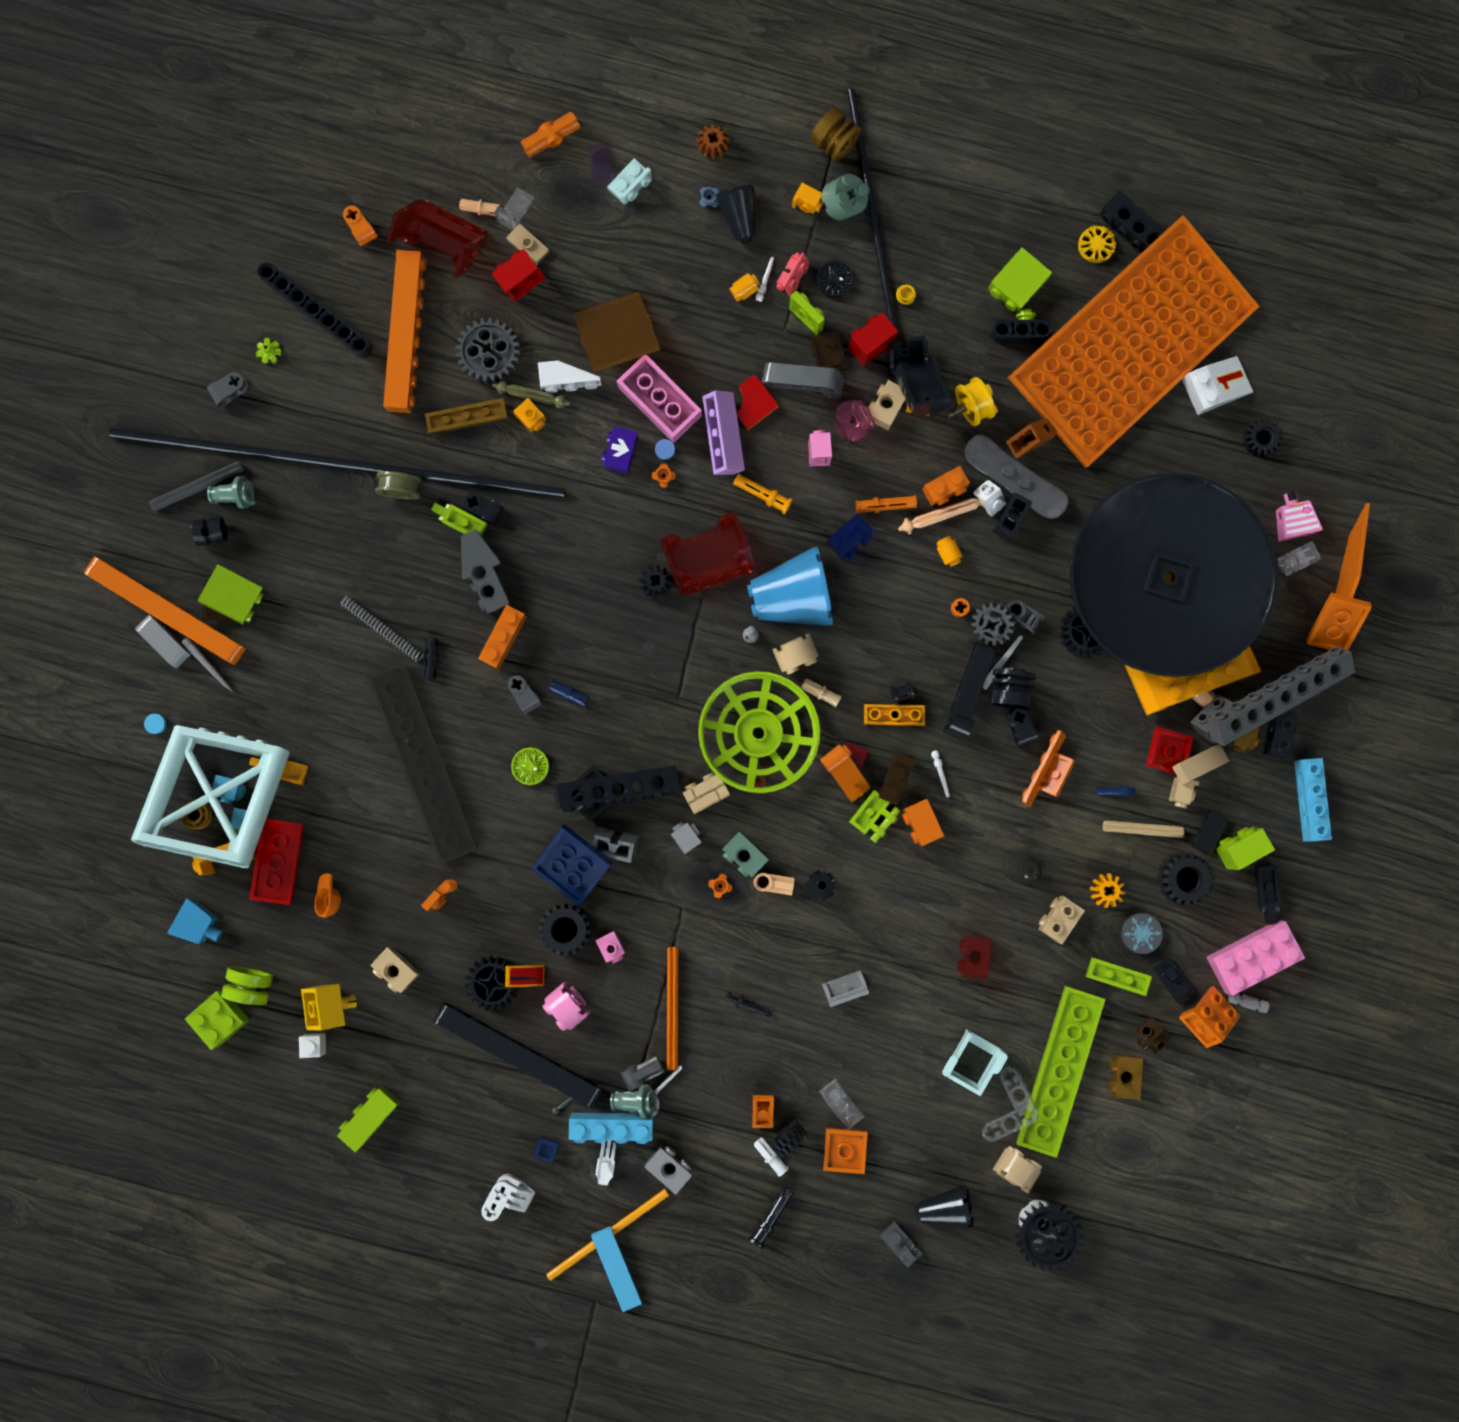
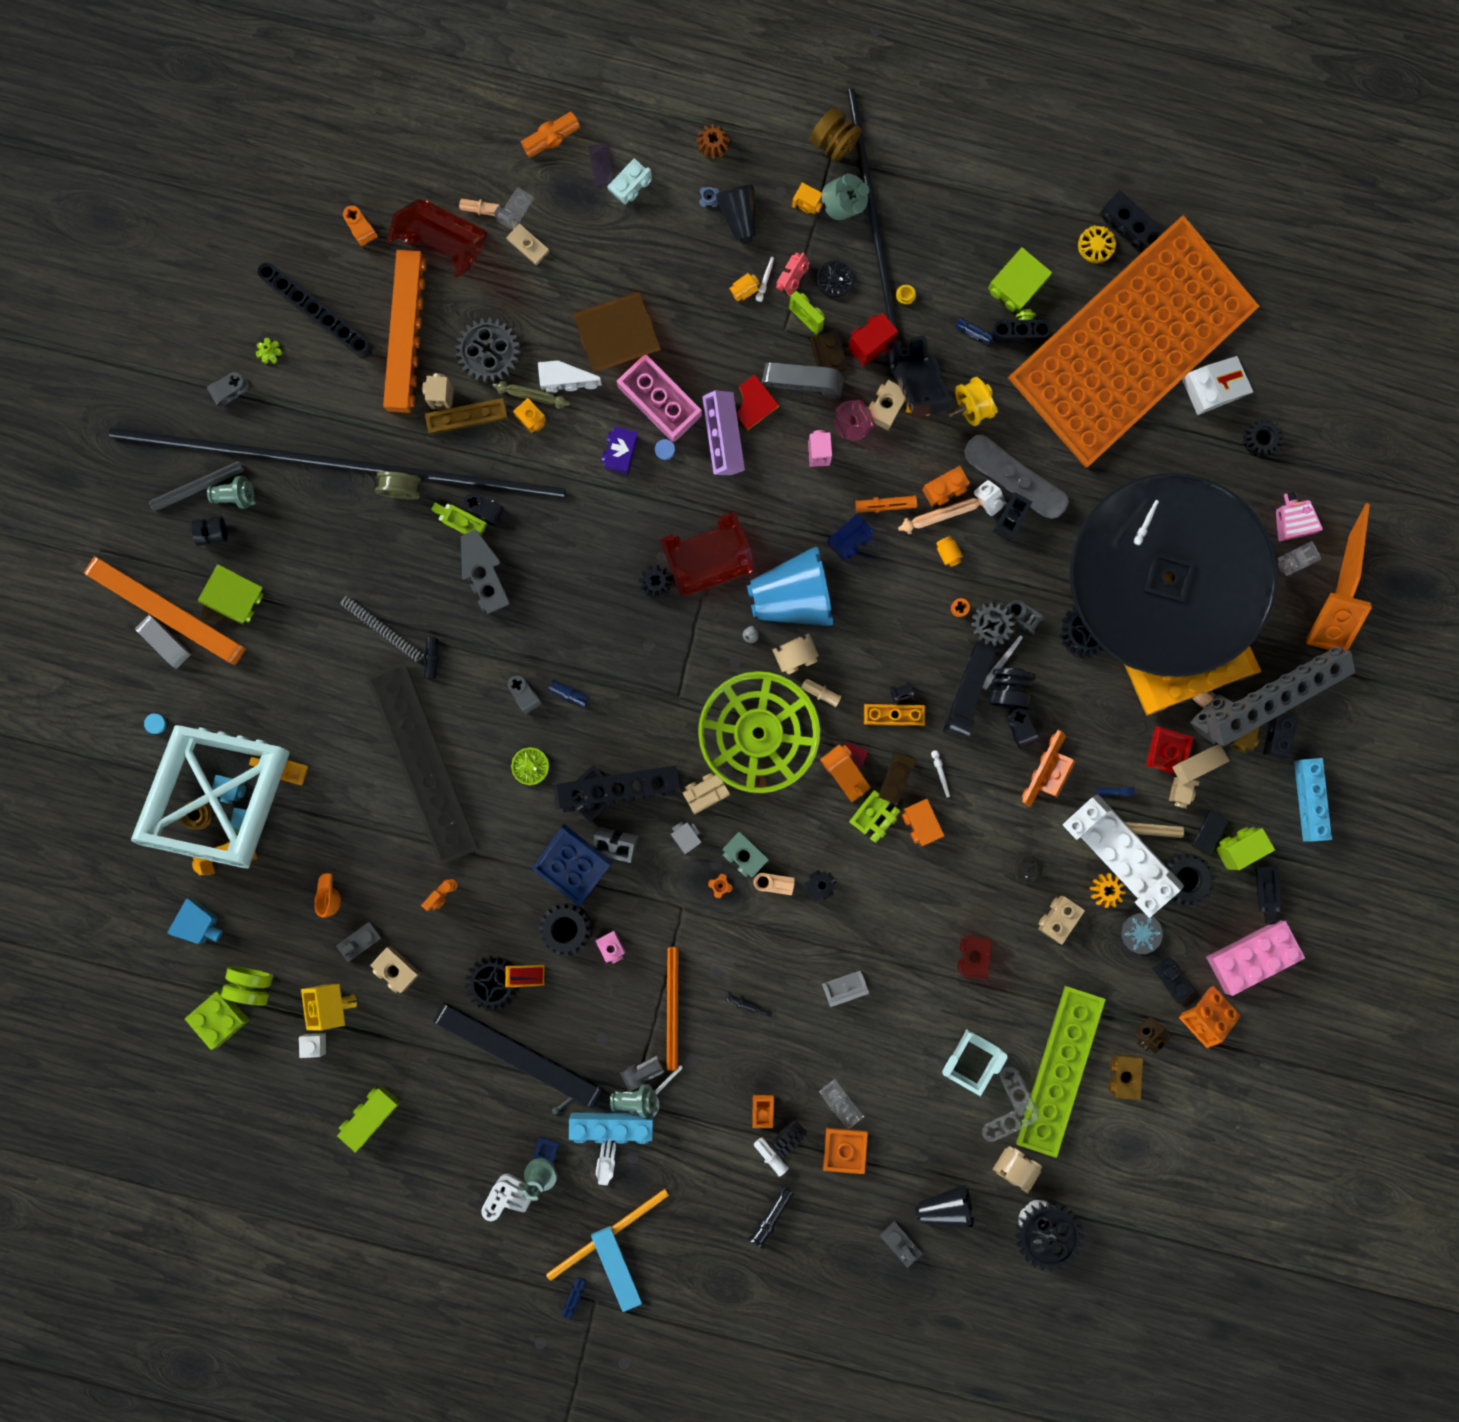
light grey bar [182,637,233,692] -> none
red plate [249,819,304,905] -> none
orange brick [478,605,527,670] -> none
red brick [492,249,546,302] -> none
bright pink brick [543,982,591,1031] -> none
light grey brick [645,1144,693,1195] -> none
orange plate [652,464,676,488] -> none
light orange pin [733,474,793,515] -> none
dark orange torso [1006,418,1056,459] -> none
lime plate [1085,957,1152,996] -> none
light grey axle [1228,993,1270,1013] -> none
none -> dark grey hinge [336,922,382,963]
none -> tan brick [423,373,454,410]
none -> sand green piece [523,1158,558,1201]
none -> dark blue axle [562,1277,587,1319]
none -> dark blue axle [955,318,993,345]
none -> white plate [1063,794,1184,918]
none -> white piece [1134,500,1159,545]

